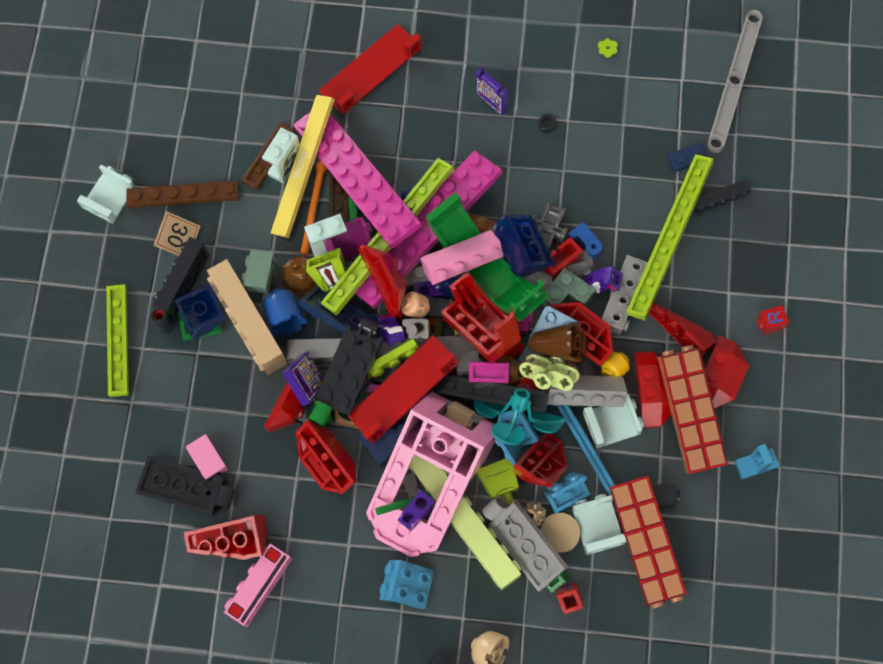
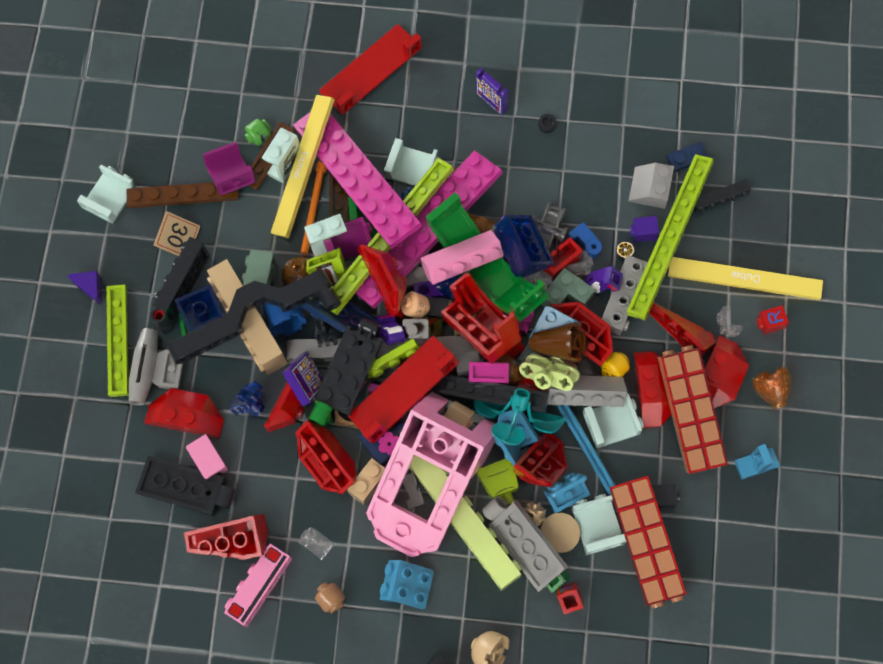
green bar [375,492,431,515] -> none
dark purple leg [398,490,435,531] -> none
lime plant [598,38,618,58] -> none
light grey beam [707,10,763,153] -> none
none -> dark purple slope [67,271,102,305]
none -> light grey plate [129,328,183,406]
none -> red wedge [144,388,224,439]
none -> black beam [167,269,341,365]
none -> magenta panel [202,141,255,196]
none -> clear blue plant [229,381,265,417]
none -> bright green head [244,119,272,146]
none -> clear bracket [299,527,334,560]
none -> medium nougat head [315,582,345,614]
none -> black hinge [316,318,338,348]
none -> tan brick [347,458,385,506]
none -> dark pink plant [379,432,399,455]
none -> light aqua panel [384,138,440,186]
none -> tile [615,241,635,261]
none -> light grey slope [628,163,674,209]
none -> dark purple brick [630,216,659,242]
none -> light yellow tile [668,257,823,300]
none -> clear bracket [717,306,743,337]
none -> clear orange piece [752,367,792,409]

